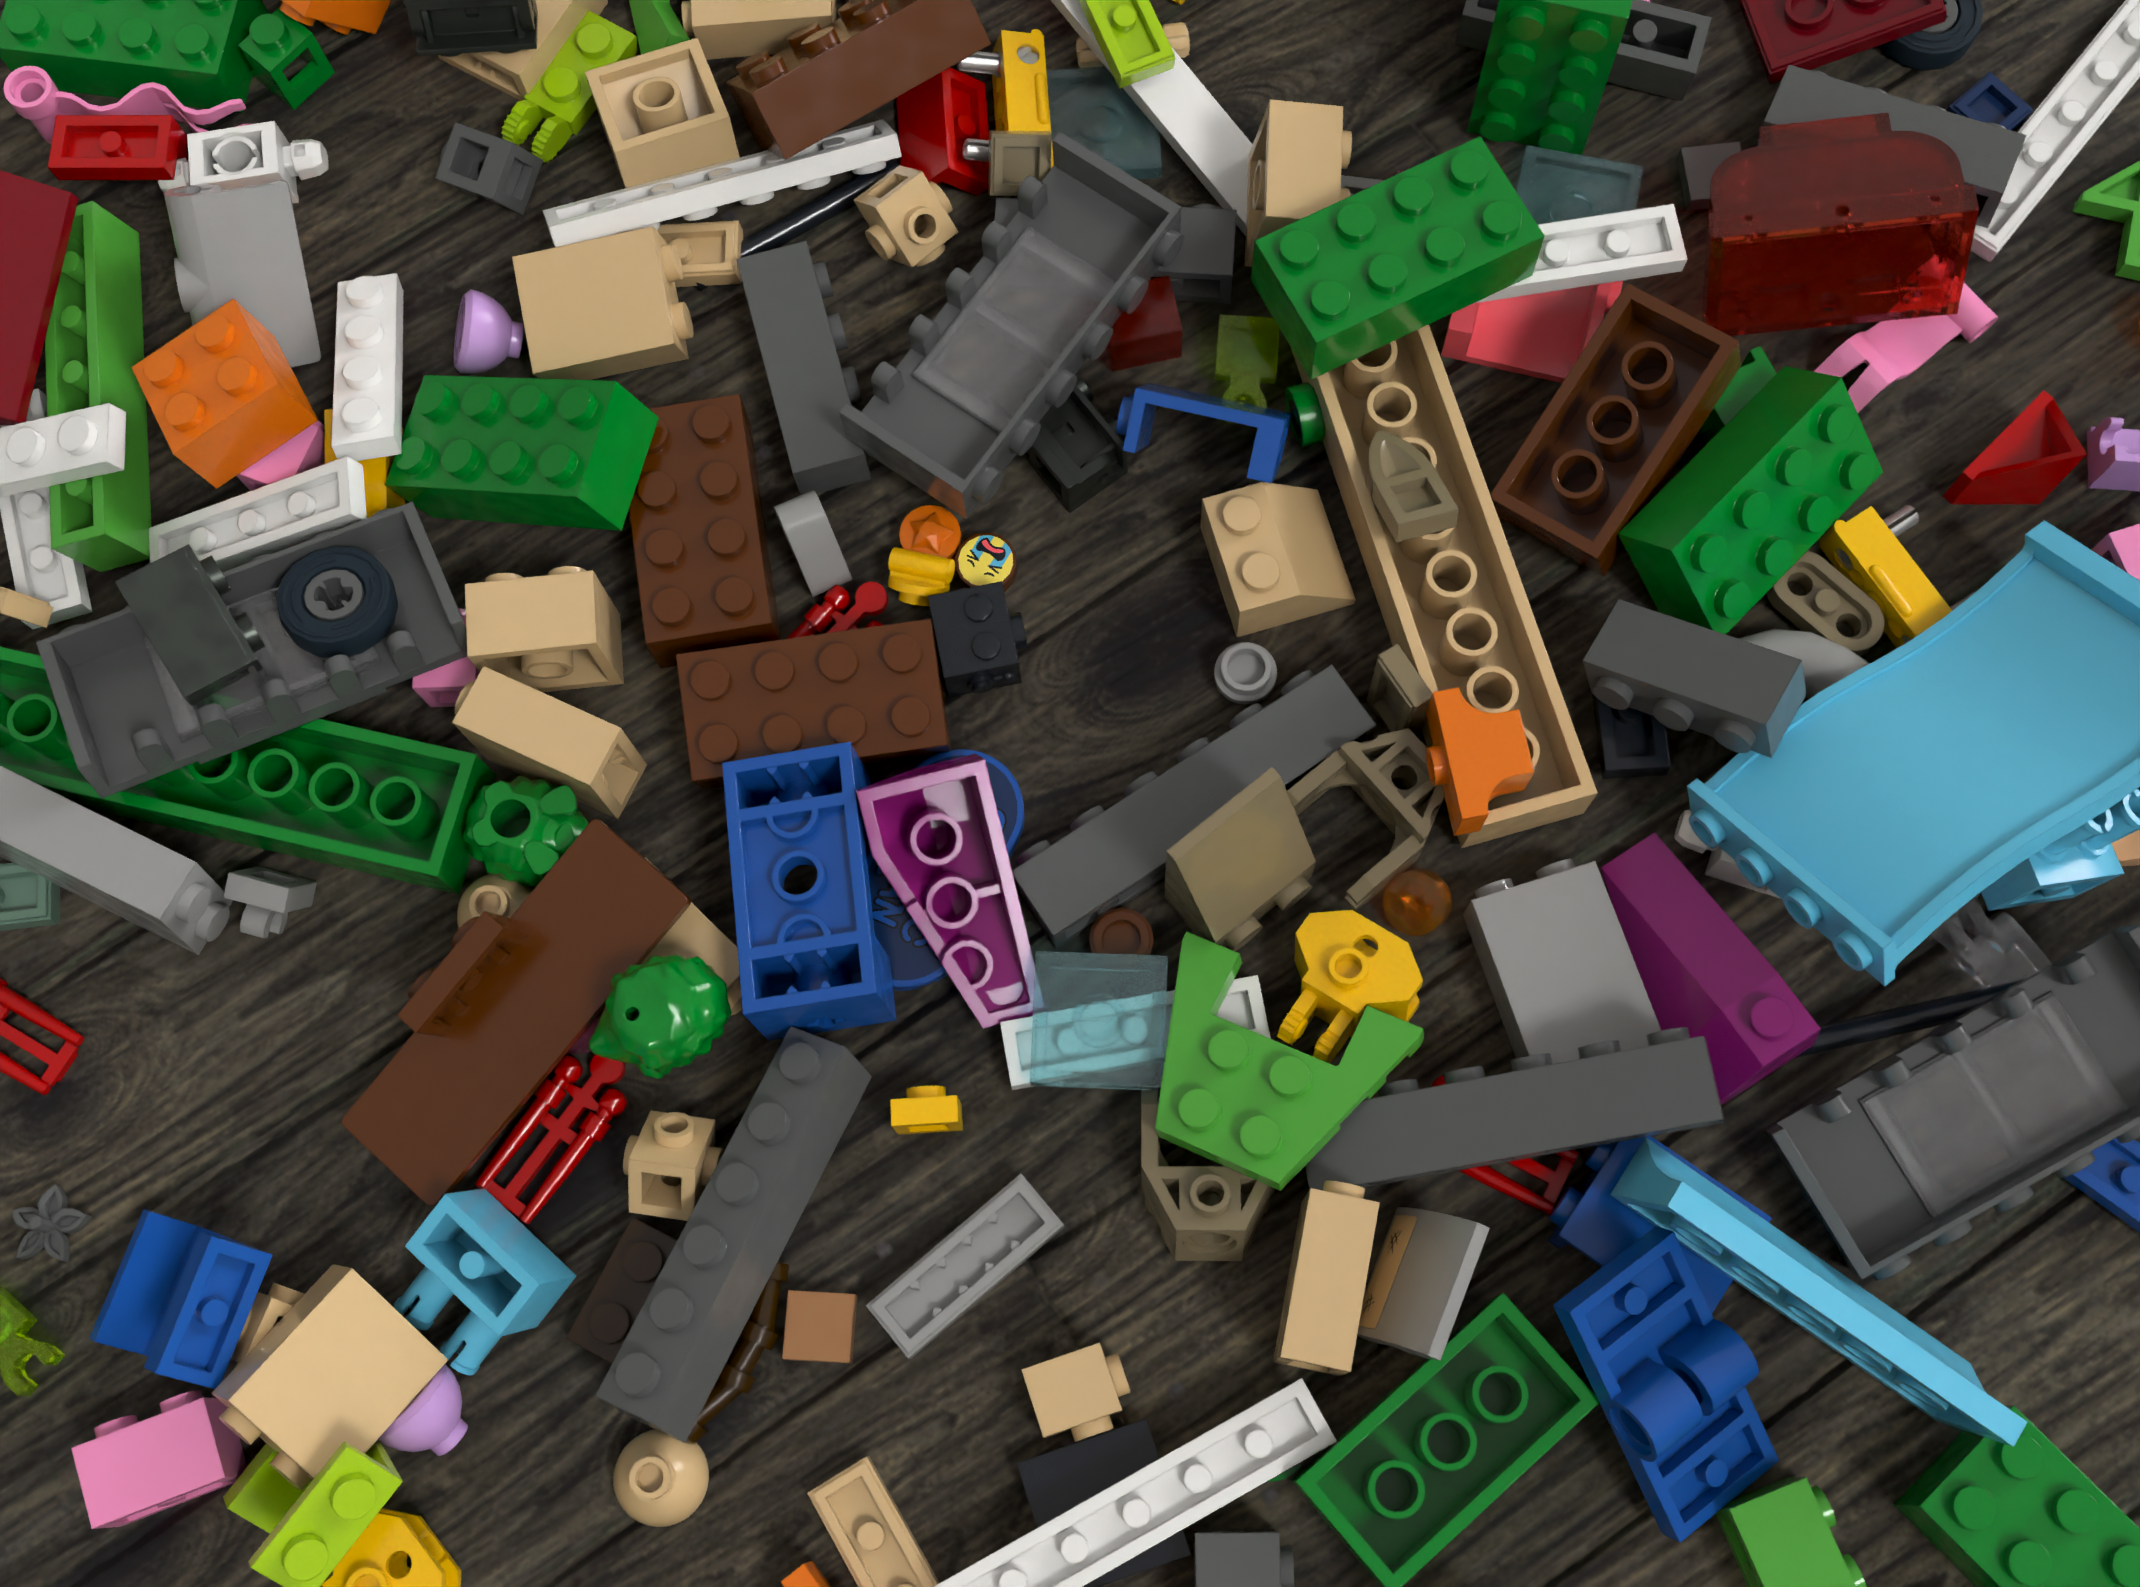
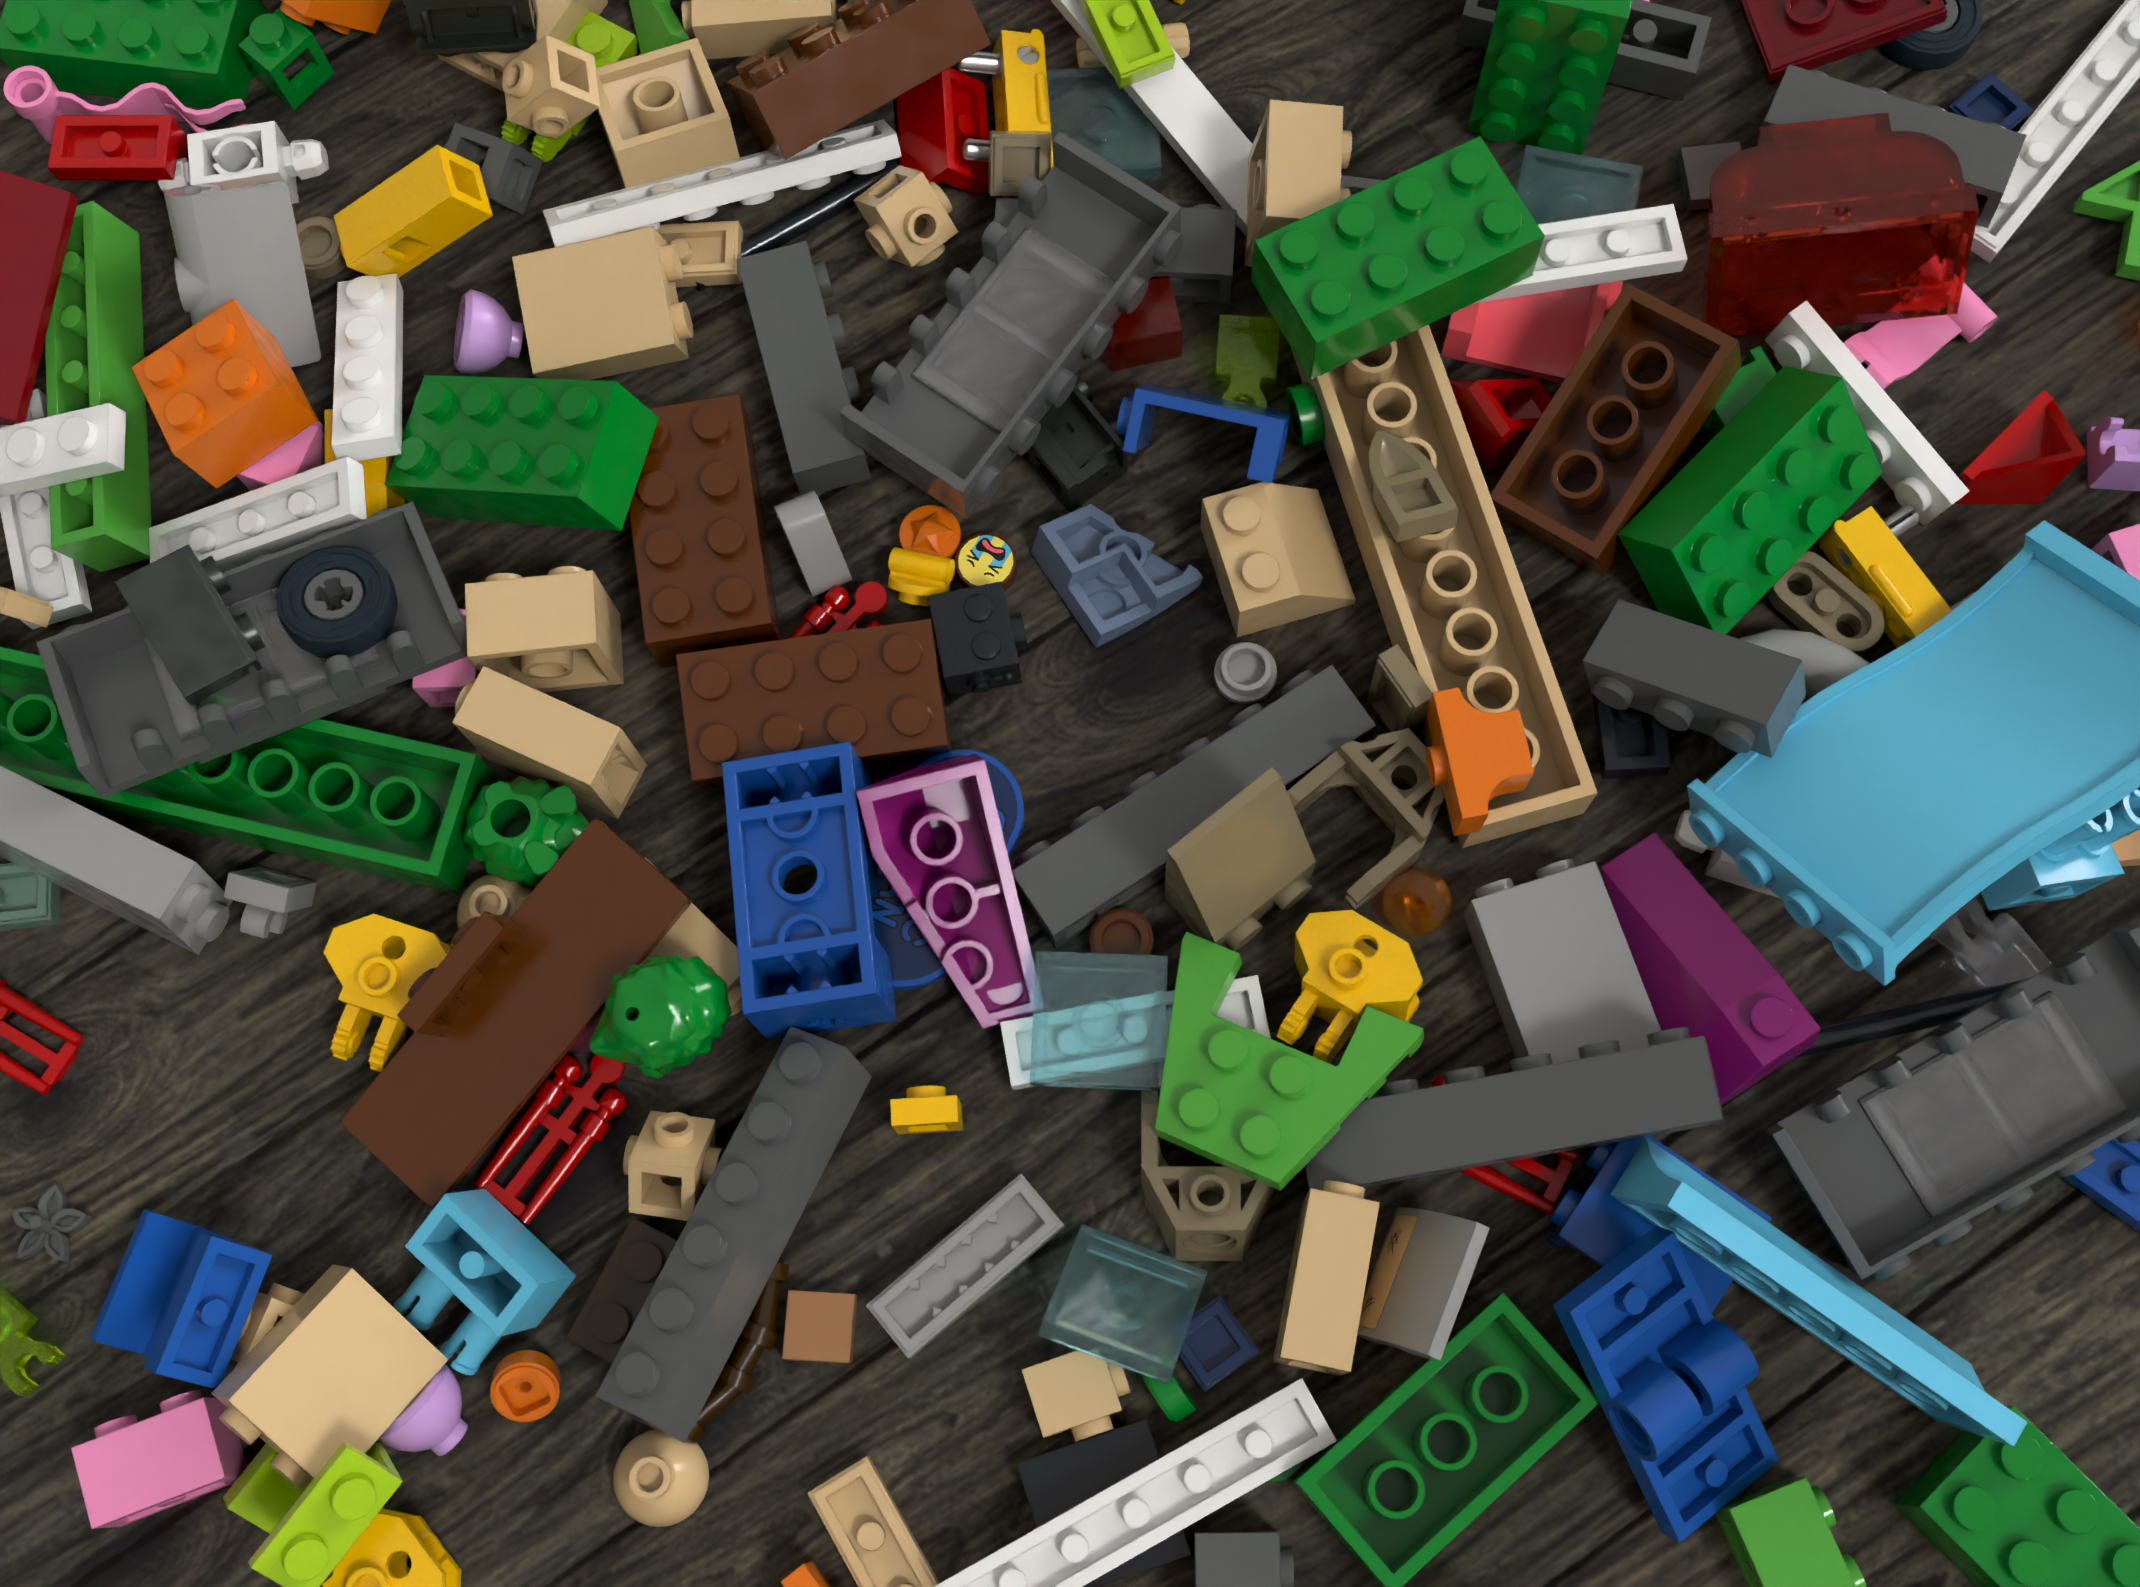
none -> dark tan tile [296,216,346,279]
none -> yellow hinge [323,914,453,1072]
none -> yellow brick [334,145,493,278]
none -> orange tile [490,1350,561,1422]
none -> tan brick [502,35,600,139]
none -> sand blue slope [1031,504,1203,648]
none -> clear light blue tile [1038,1225,1208,1385]
none -> green tile [1139,1350,1198,1423]
none -> dark blue tile [1165,1296,1259,1392]
none -> red slope [1449,378,1552,473]
none -> white plate [1765,300,1969,527]

